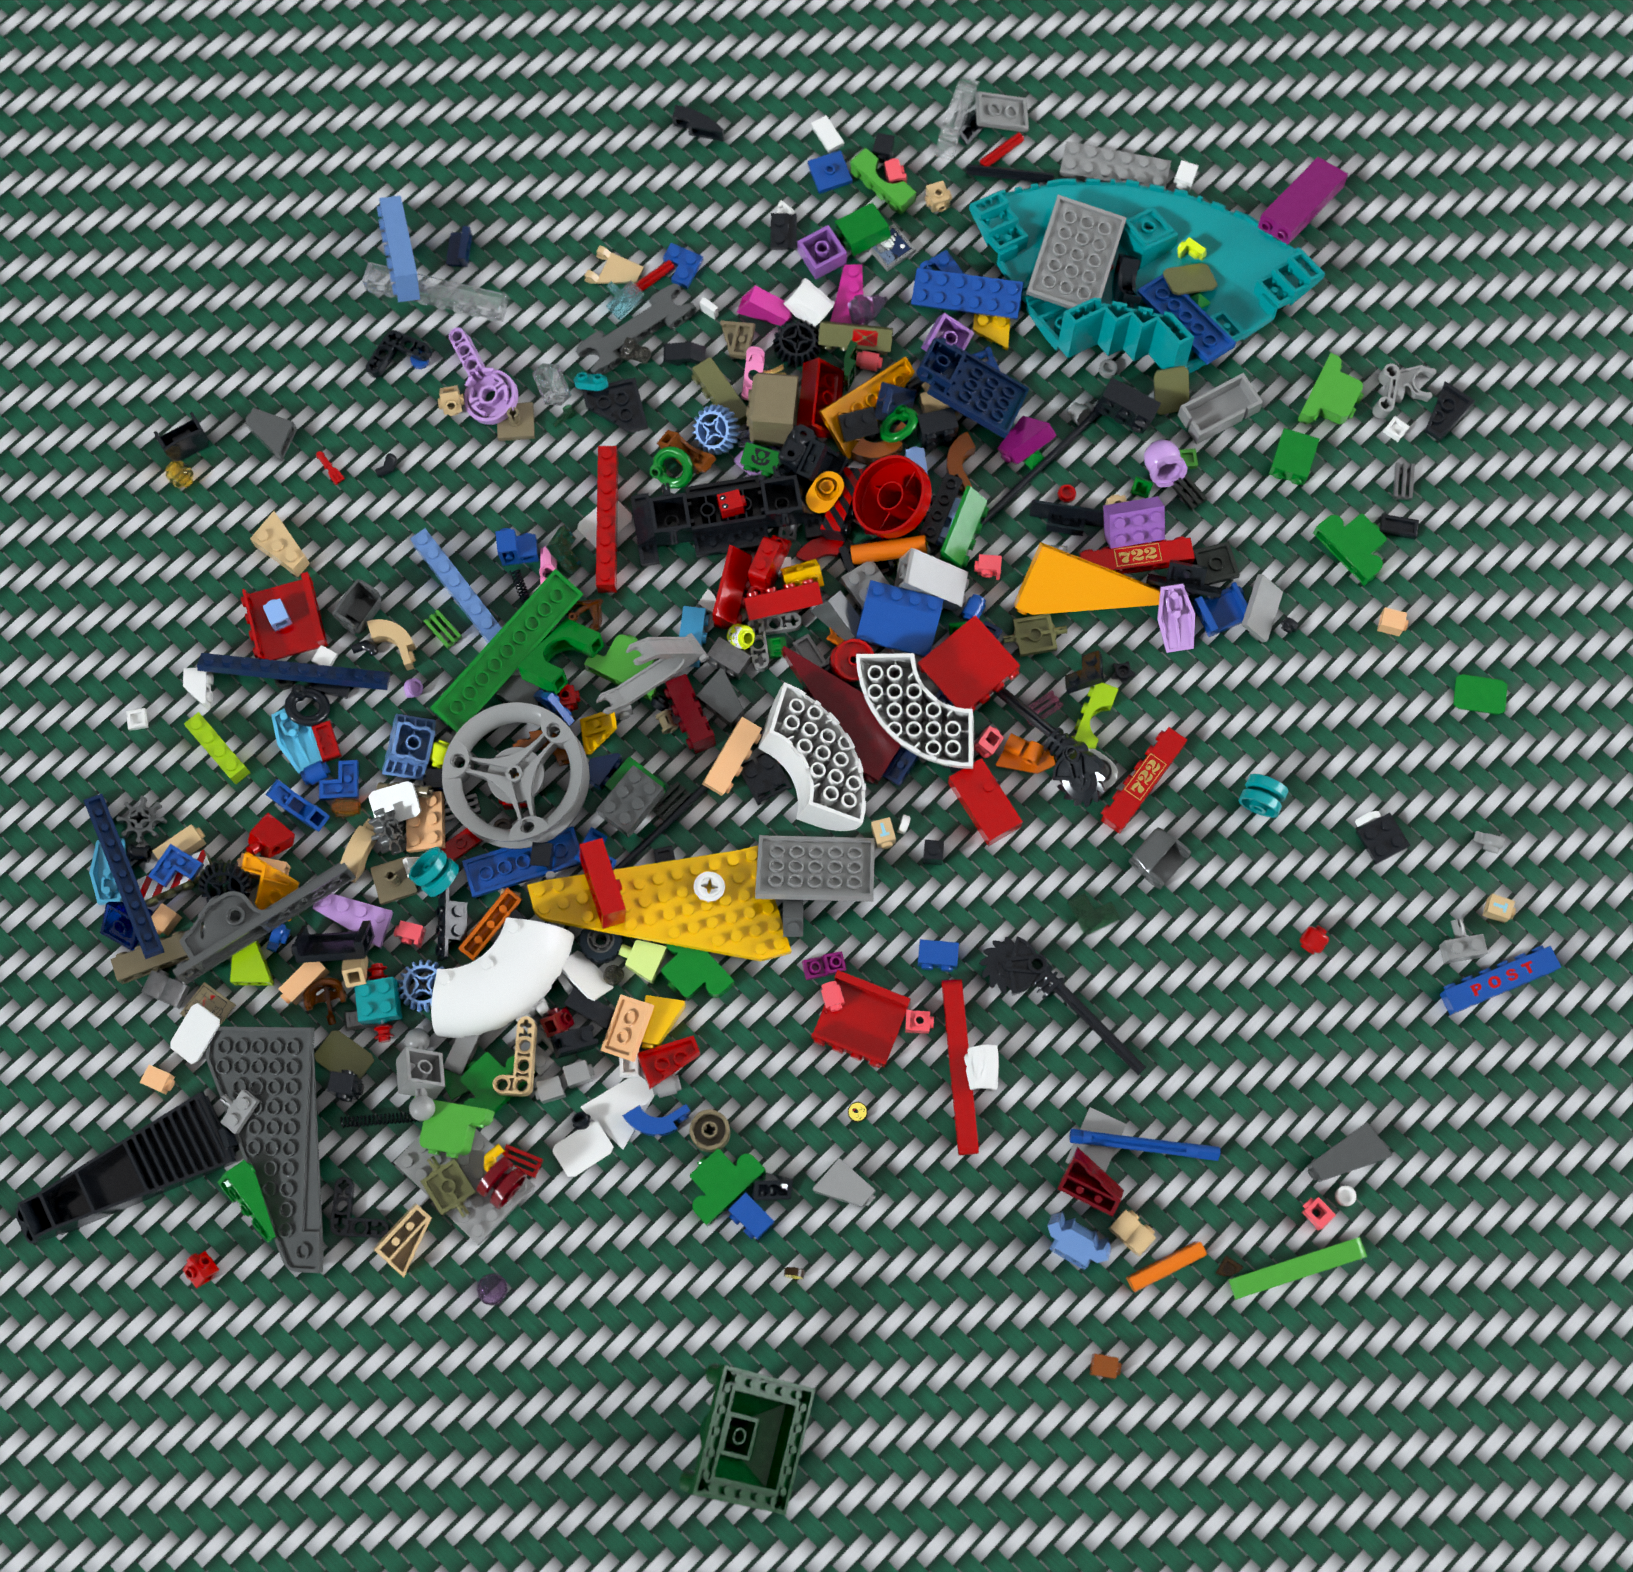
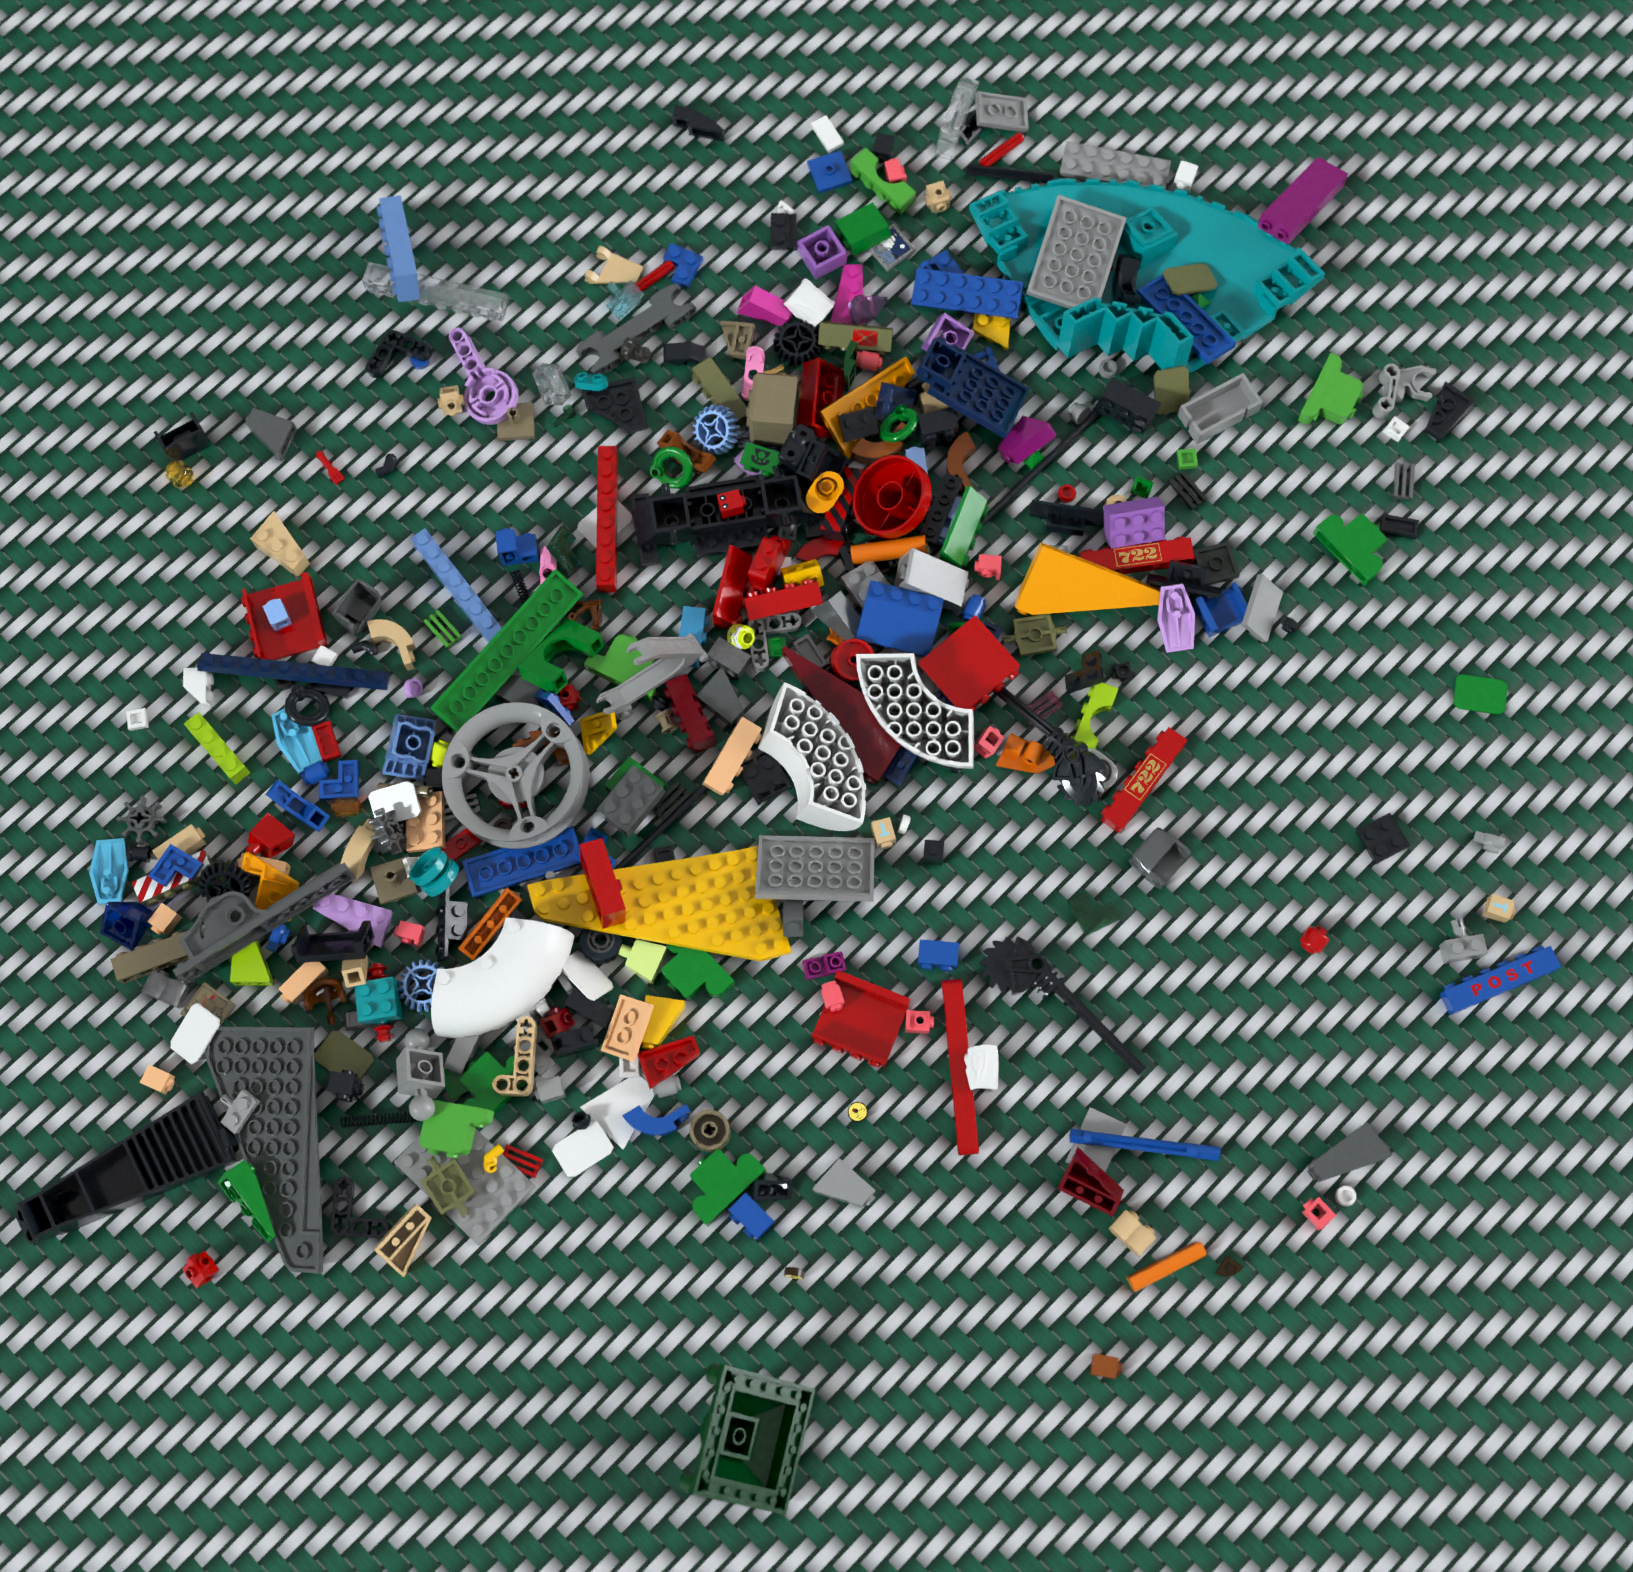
dark blue plate [83,794,165,959] -> none
dark blue panel [446,226,473,267] -> none
dark red wheel [476,1156,527,1209] -> none
clear purple hair [476,1273,508,1306] -> none
black panel [530,842,554,870] -> none
light grey brick [562,1060,595,1089] -> none
dark blue slope [588,753,623,791] -> none
clear smoke tile [603,965,624,985] -> none
white gear [694,872,725,903] -> none
white tile [698,589,716,614] -> none
white tile [700,297,719,320] -> none
red brick [948,758,1023,847] -> none
medium blue slope [1048,1211,1111,1270] -> none
lavender tile [1144,439,1187,487] -> none
neon yellow bracket [1177,237,1207,261] -> none
bright green beam [1228,1237,1367,1300] -> none
teal wheel [1238,774,1289,818] -> none
green brick [1269,428,1319,485] -> none
white tile [1355,811,1381,827] -> none
light nougat brick [1377,607,1409,636] -> none

